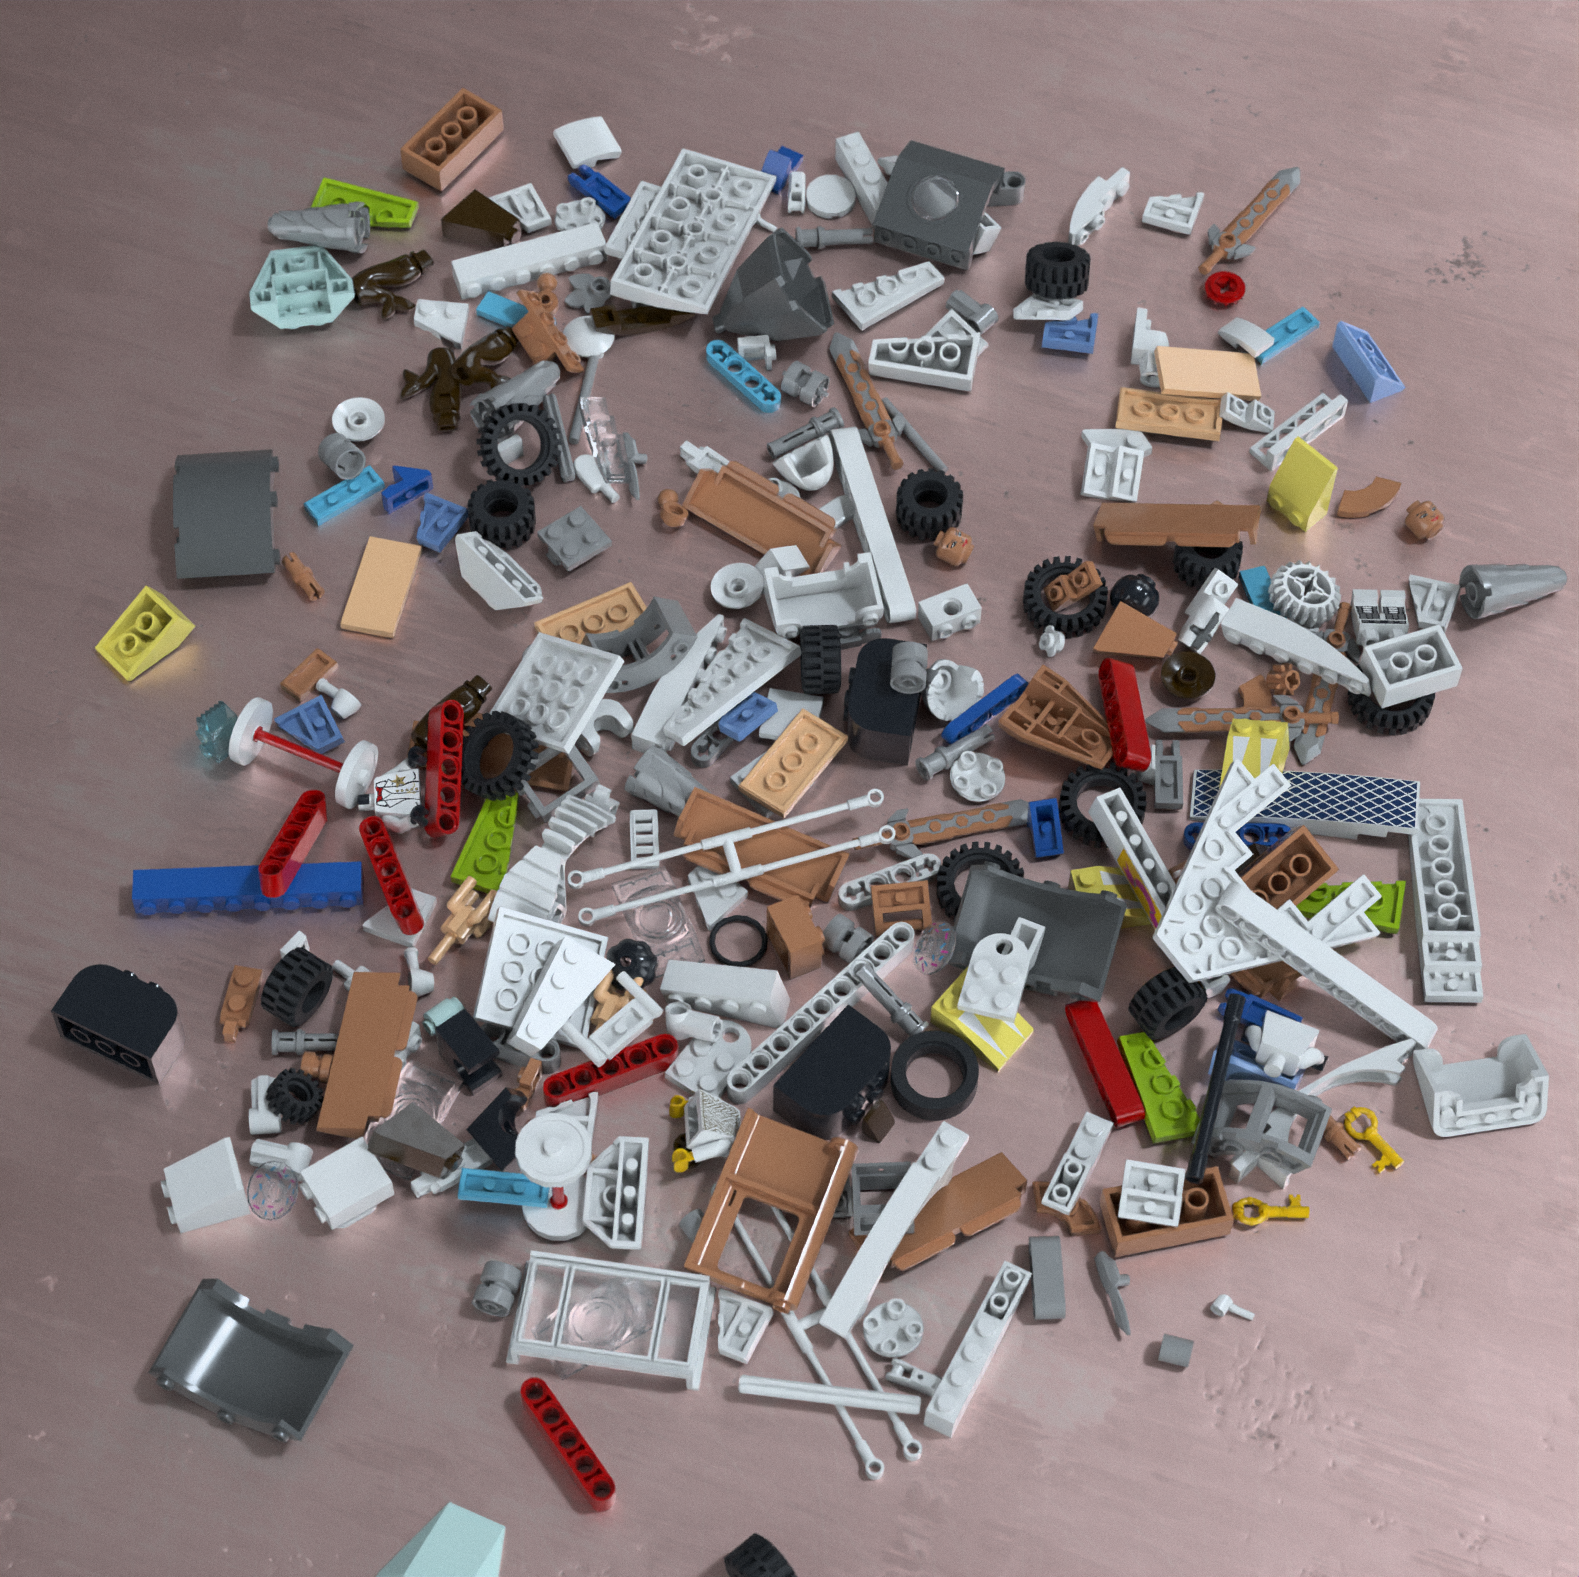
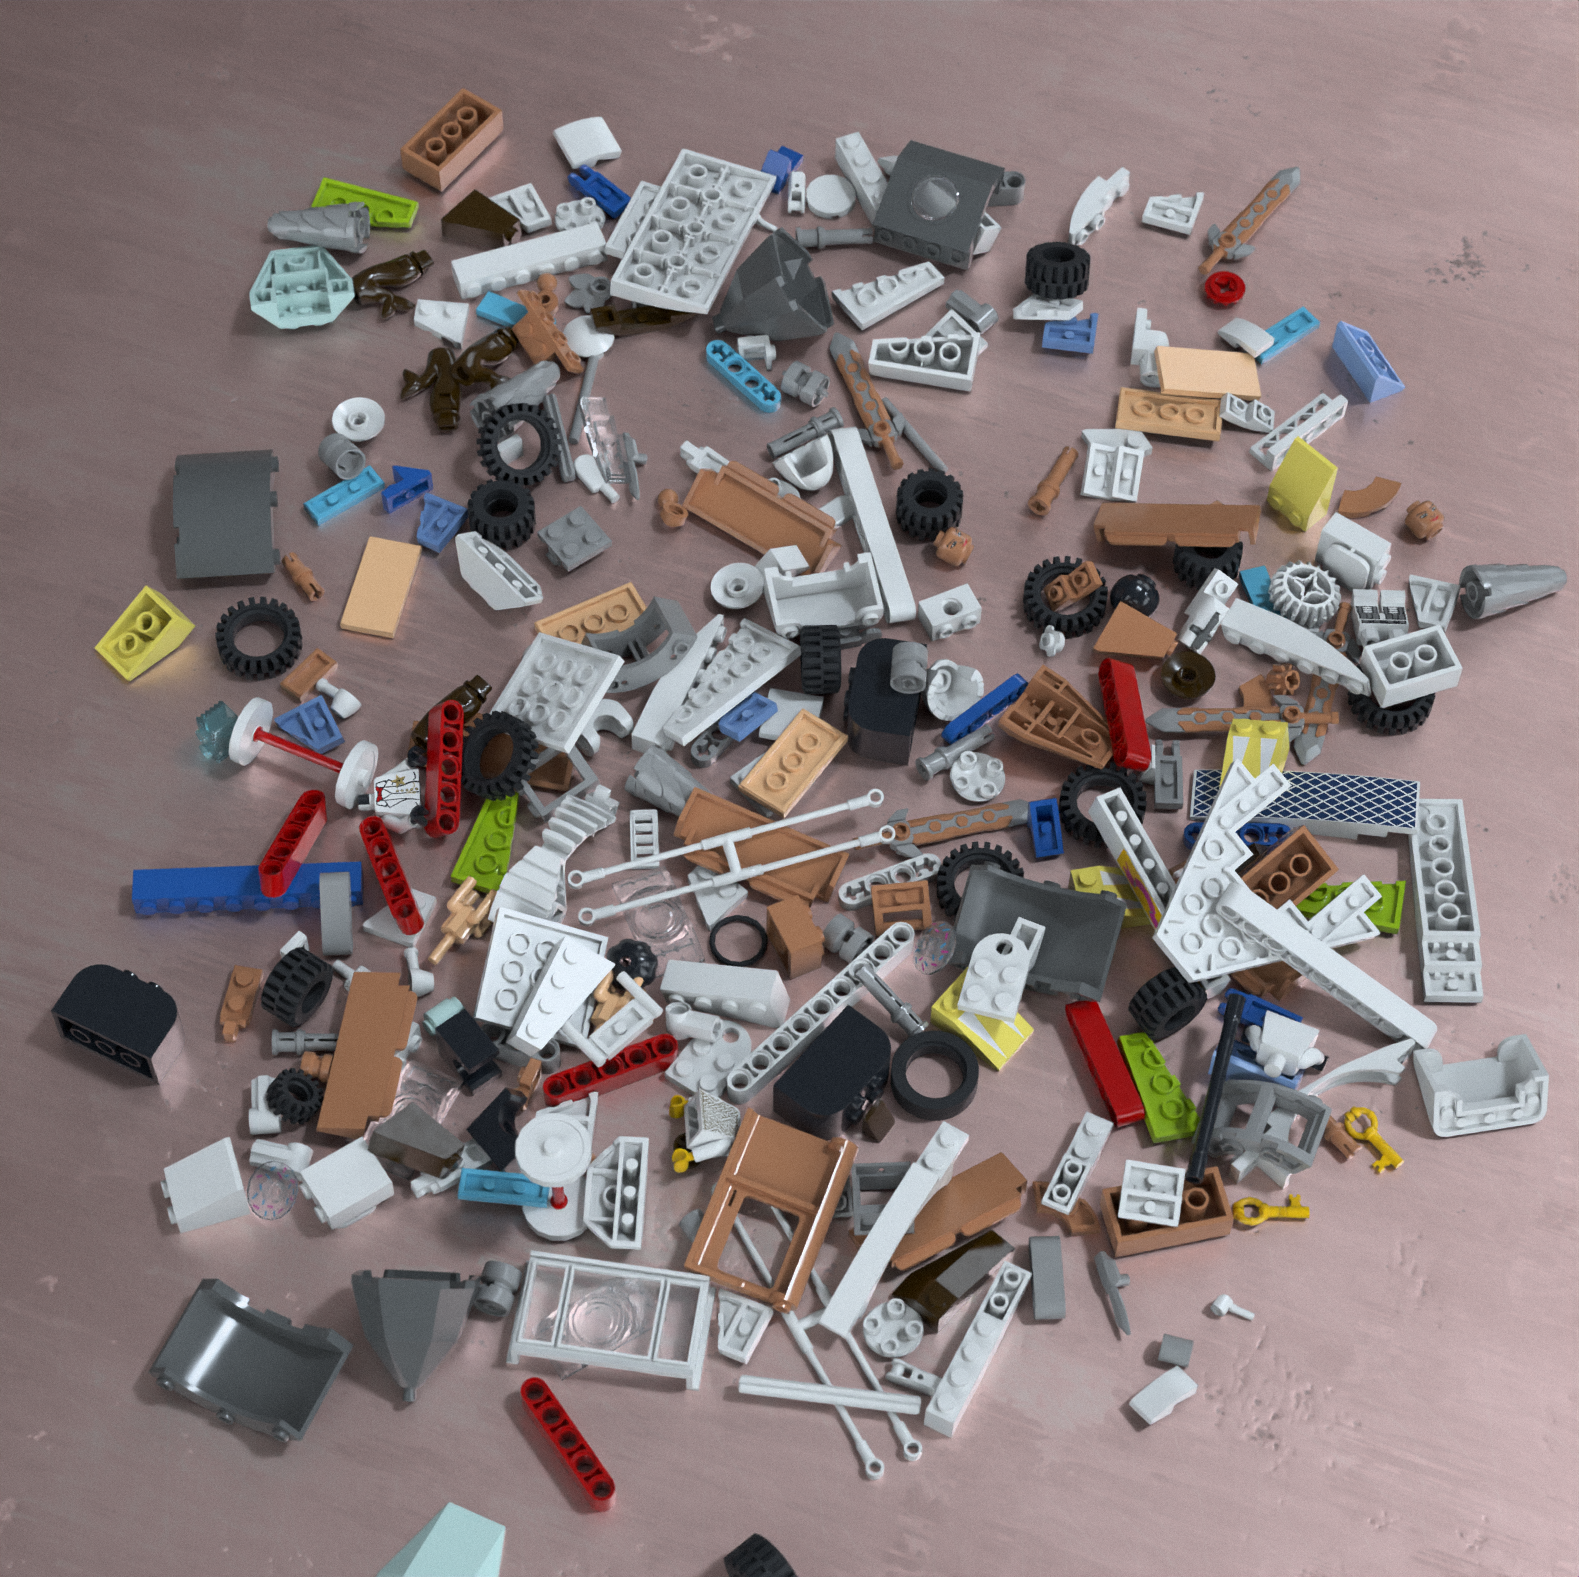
none -> black tyre [215,597,303,681]
none -> light grey beam [319,872,353,956]
none -> dark grey piece [351,1269,480,1401]
none -> dark brown wedge [892,1230,1015,1334]
none -> nougat pin [1028,446,1079,516]
none -> white slope [1129,1365,1198,1425]
none -> white brick [1315,512,1391,592]

